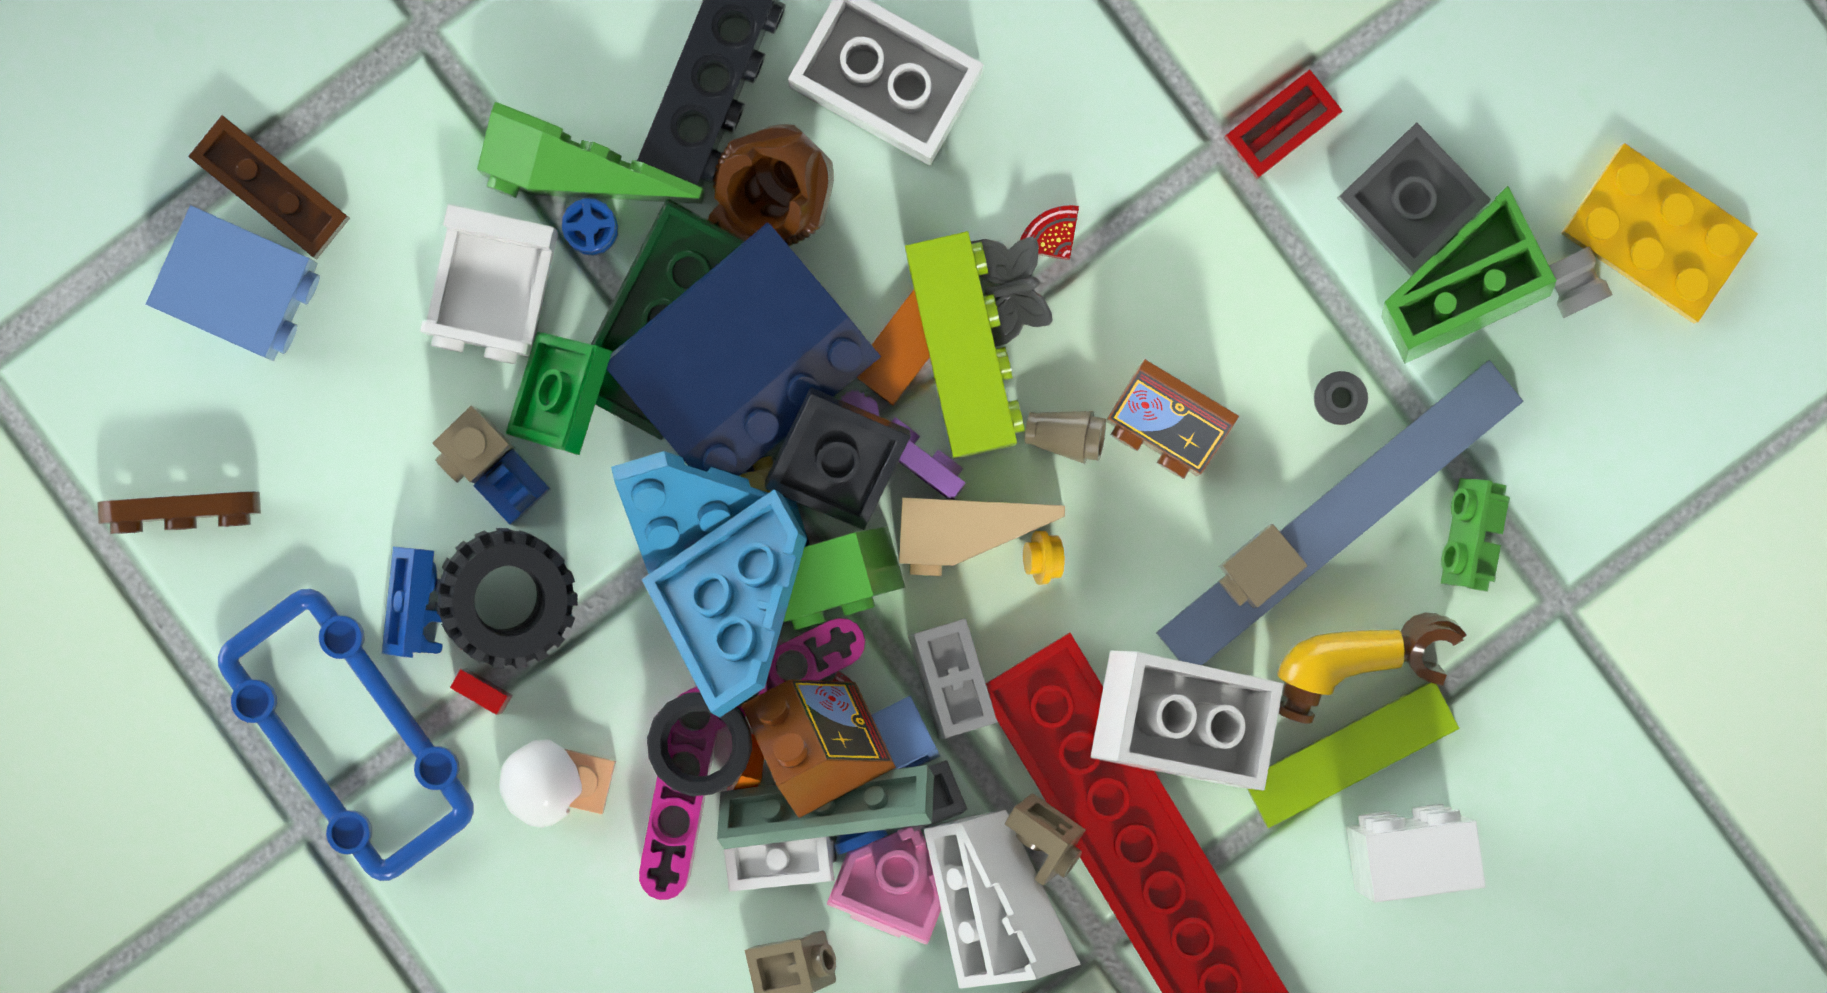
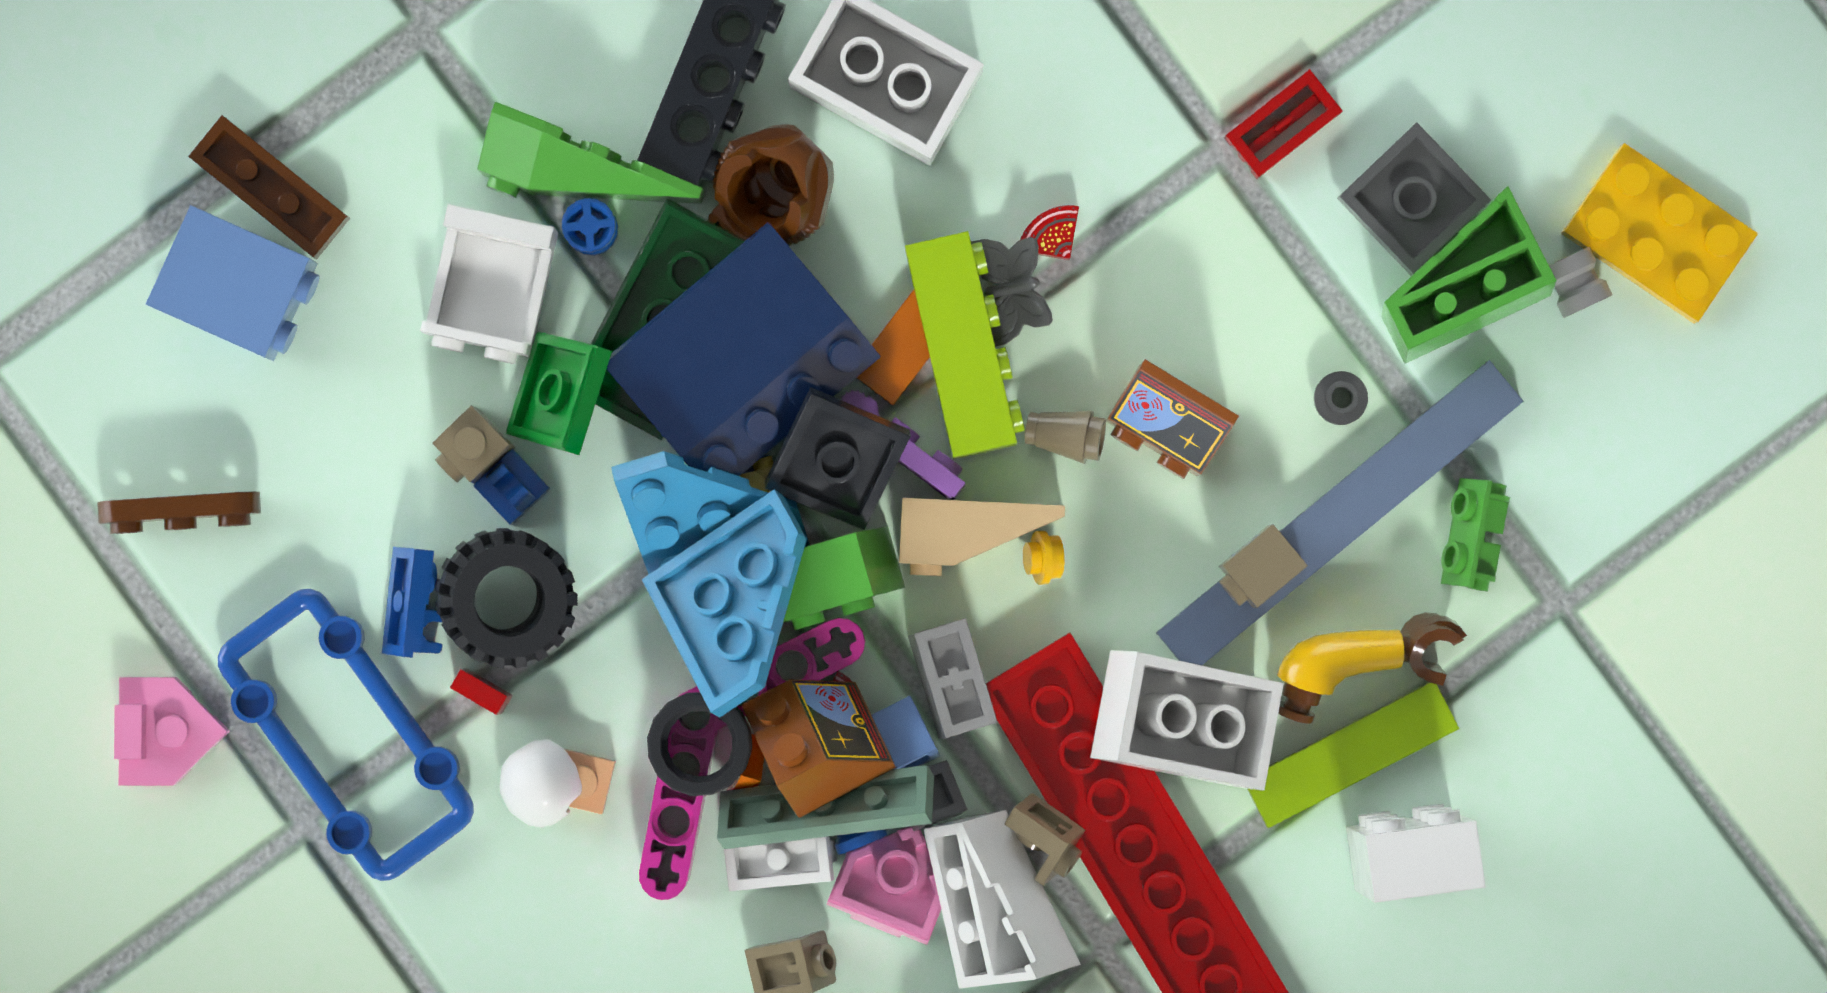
none -> bright pink plate [114,677,230,786]

